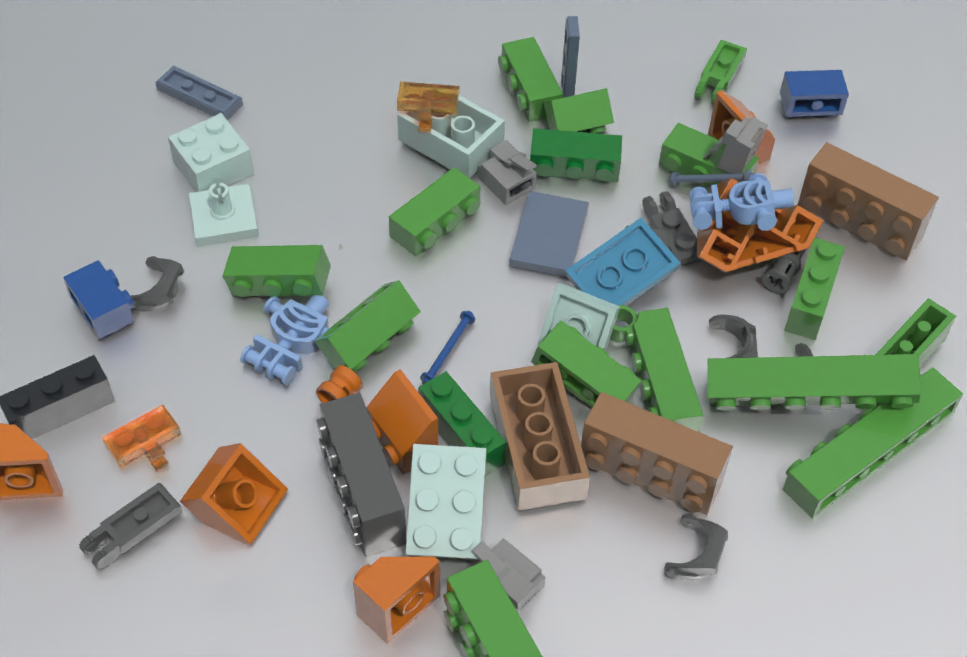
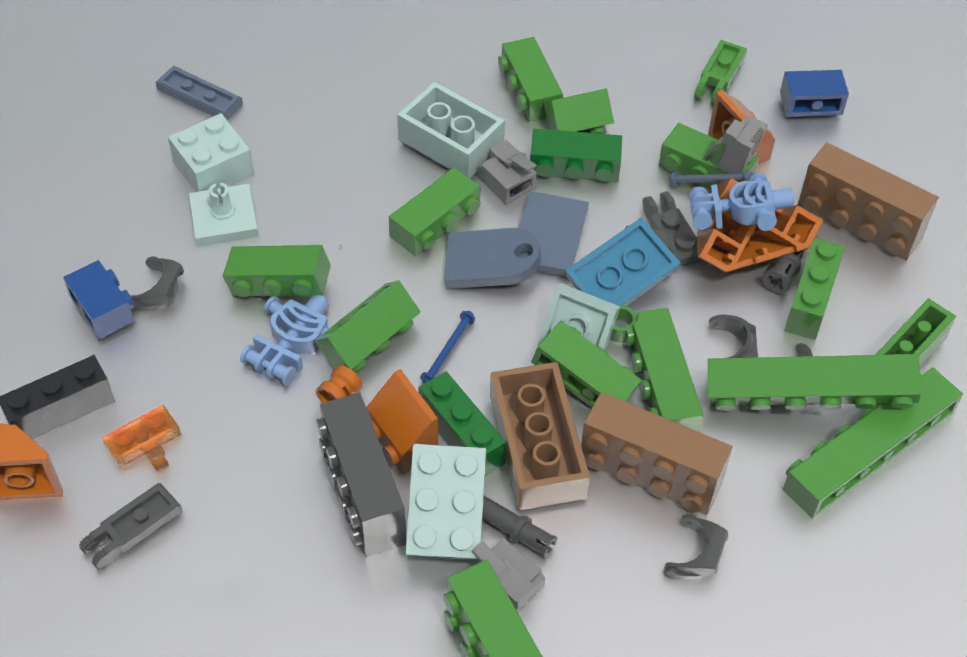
orange slope [179,443,288,545] -> none
orange slope [353,556,440,644] -> none
clear orange plate [397,82,460,132] -> none
sand blue tile [561,16,580,98] -> none
none -> sand blue tile [444,228,541,289]
none -> dark grey pin [483,496,557,557]

